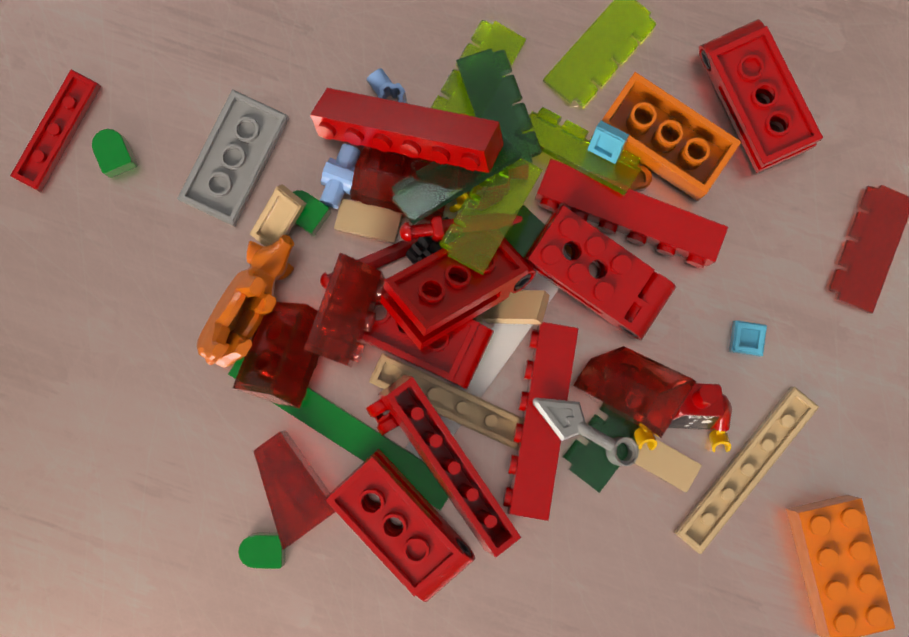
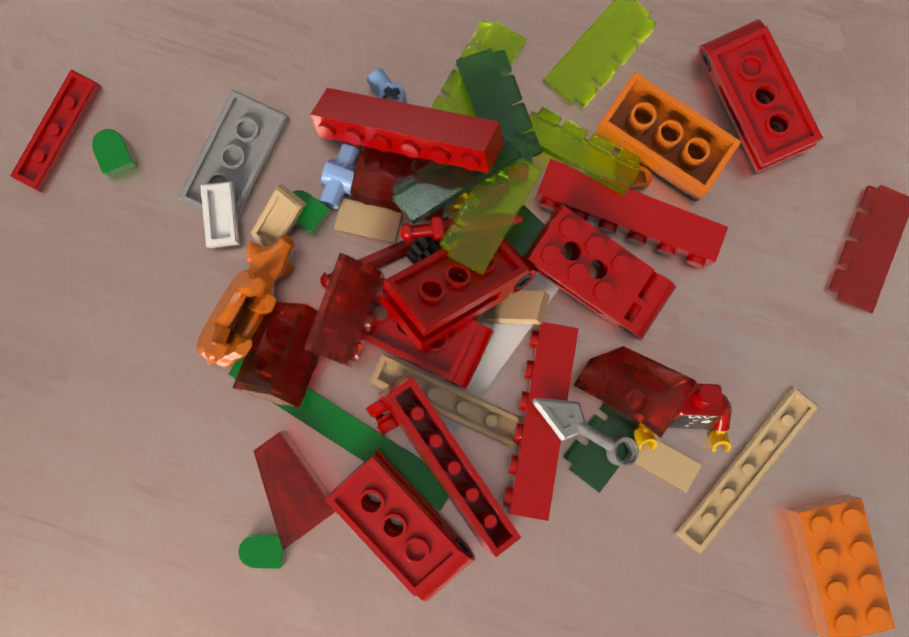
medium azure tile [587,121,629,164] -> none
medium azure tile [729,320,767,357] -> none
none -> white tile [200,181,240,248]

